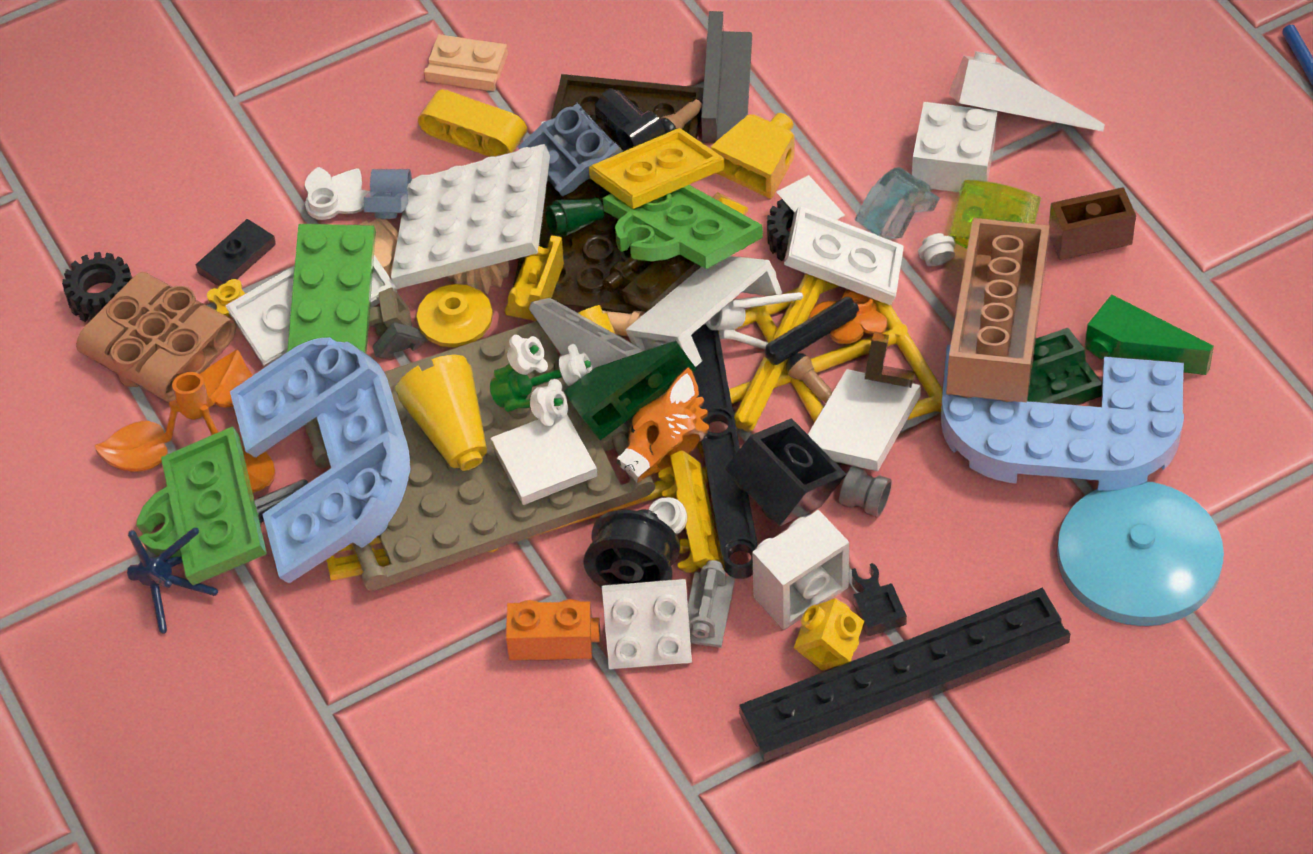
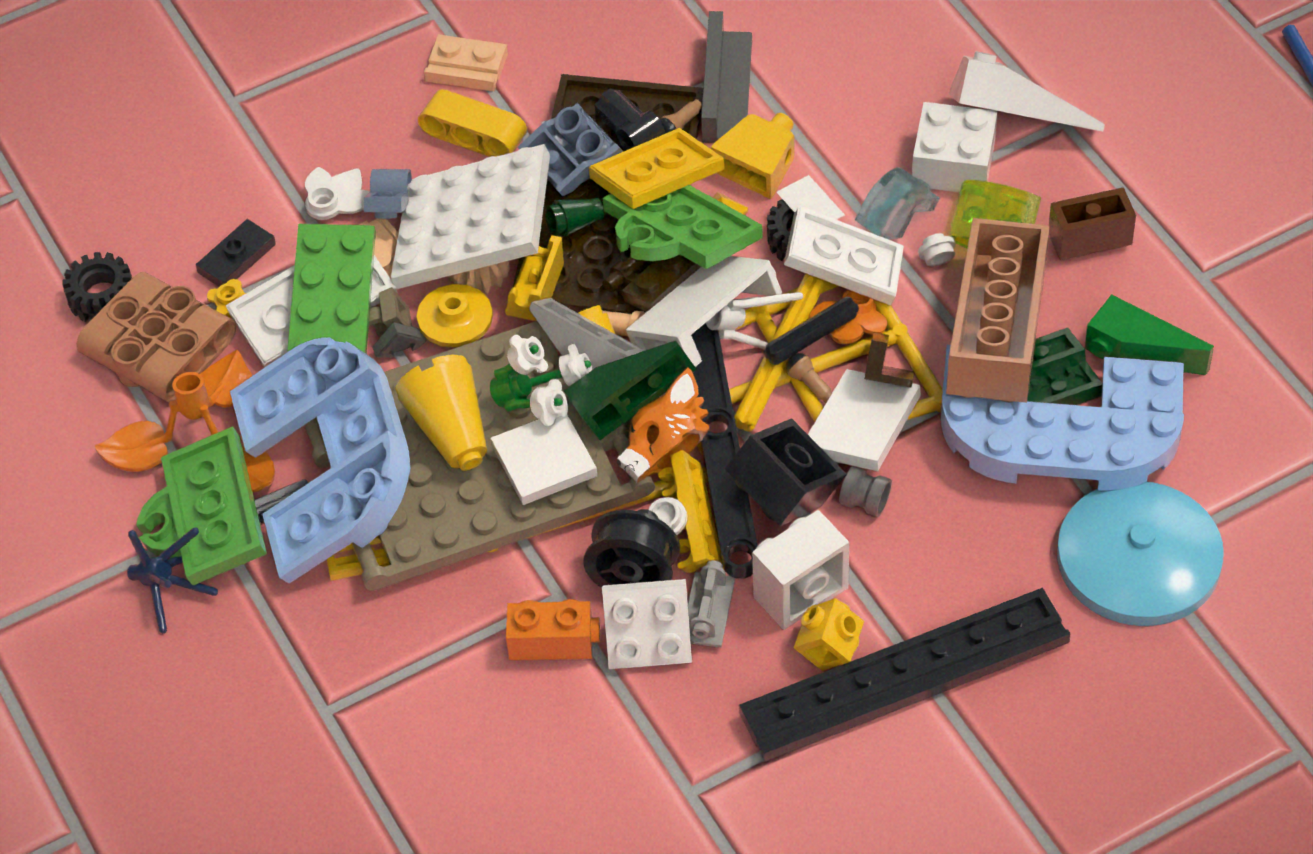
black plate [852,563,907,637] -> none

